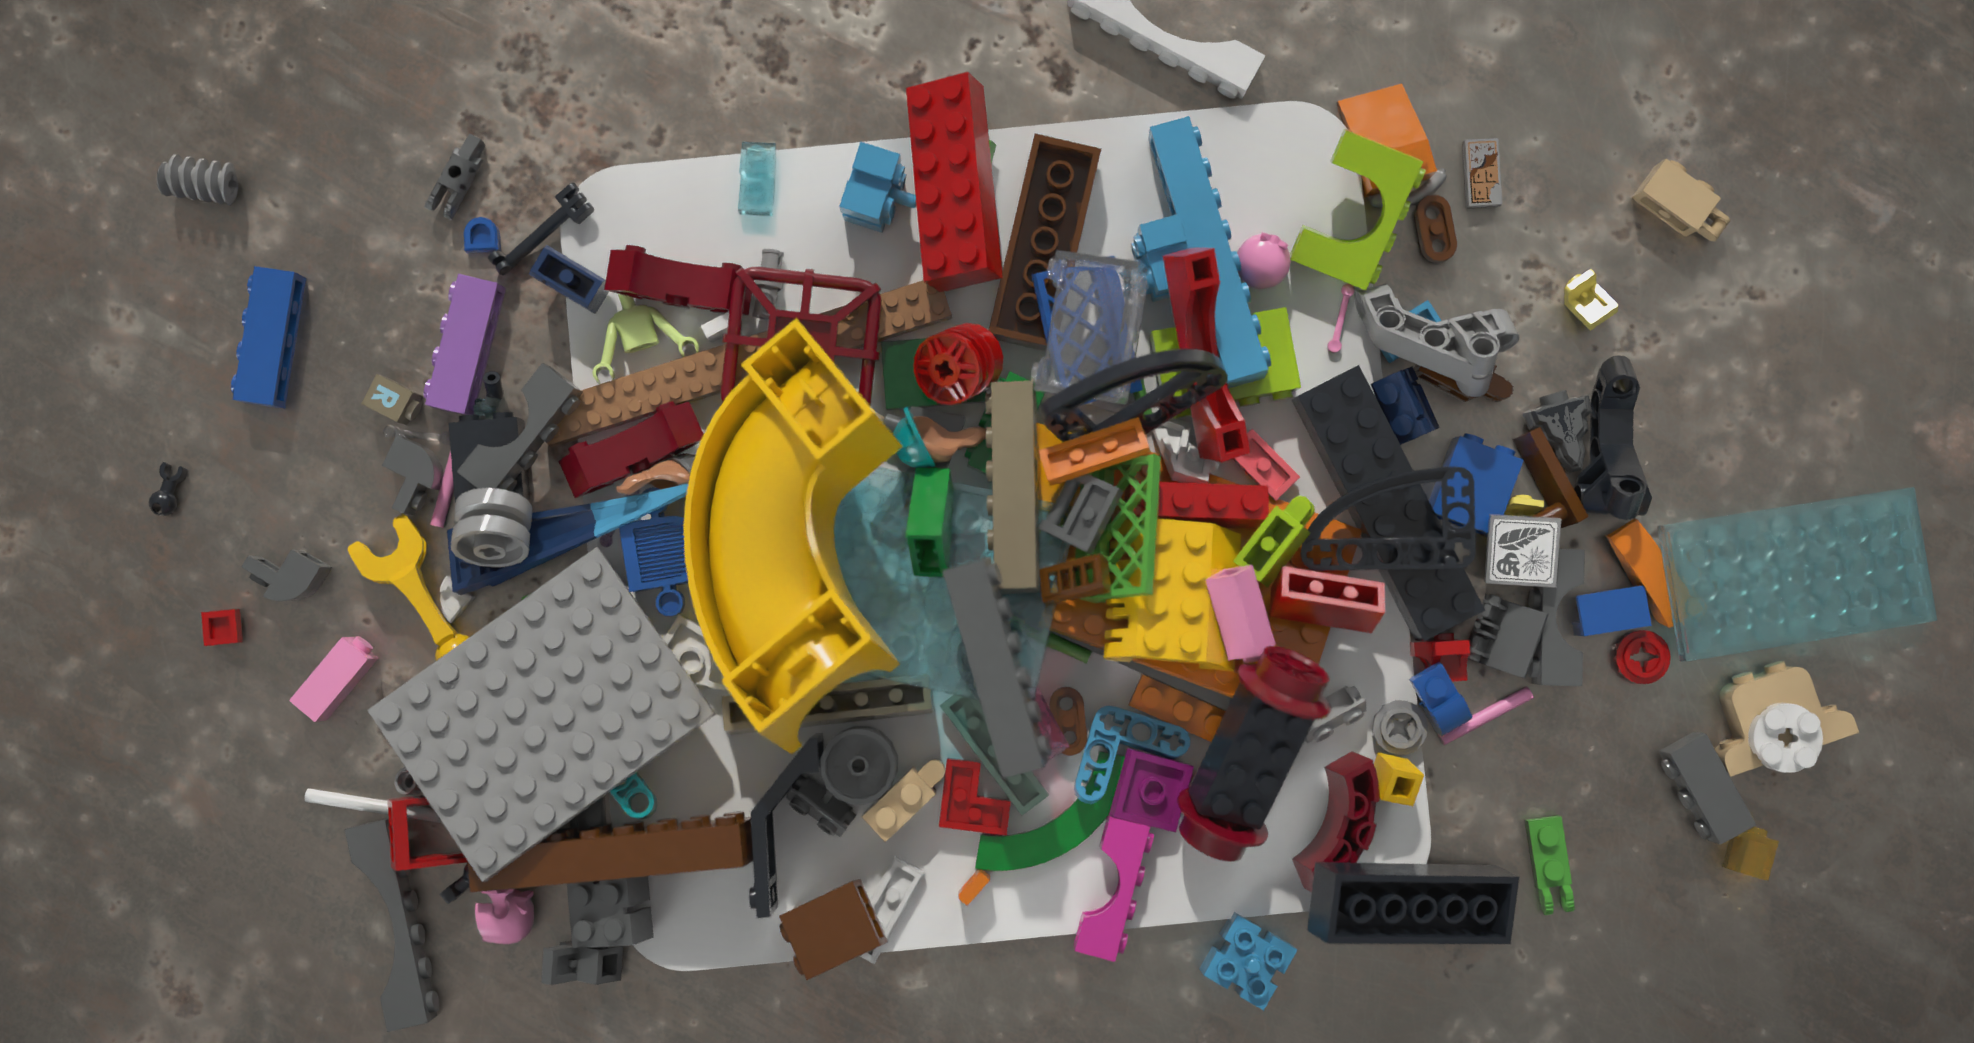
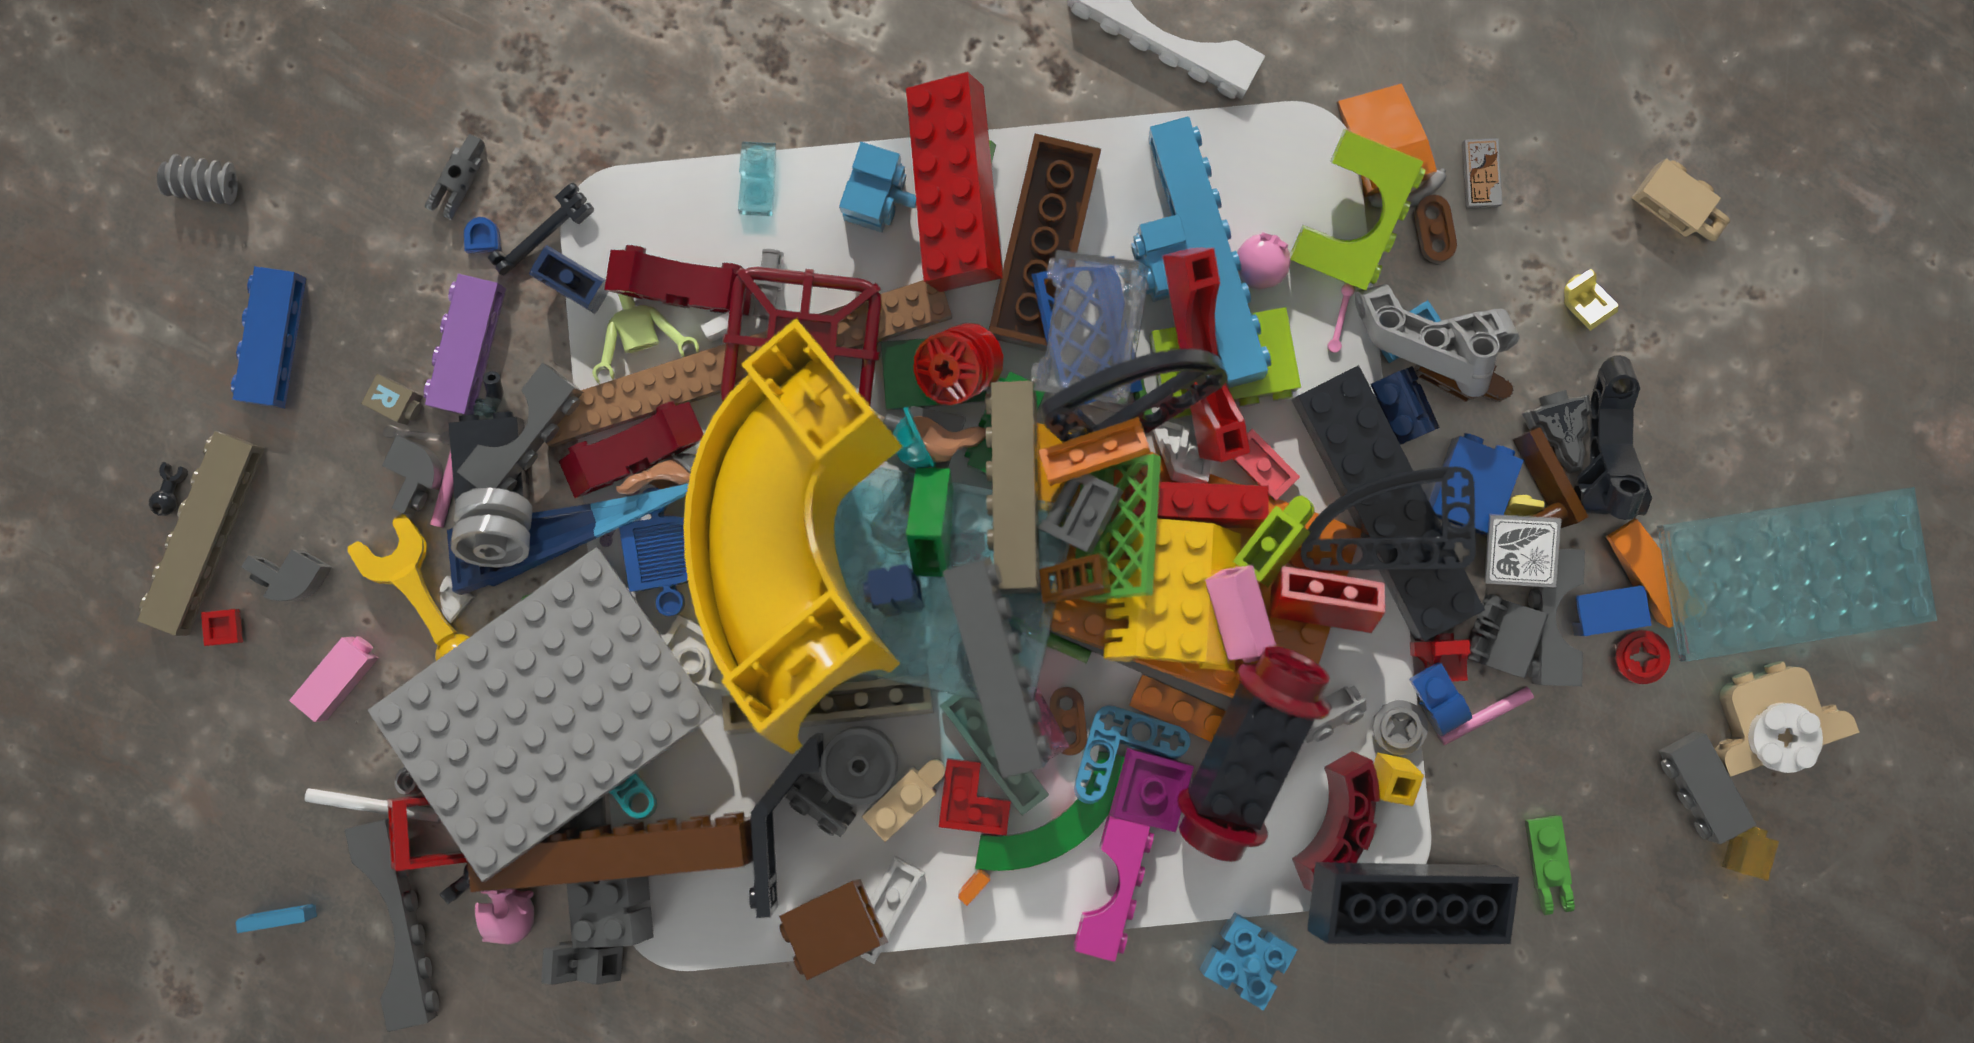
none -> dark tan brick [137,431,265,636]
none -> dark azure tile [235,904,317,933]
none -> dark blue brick [863,564,924,617]

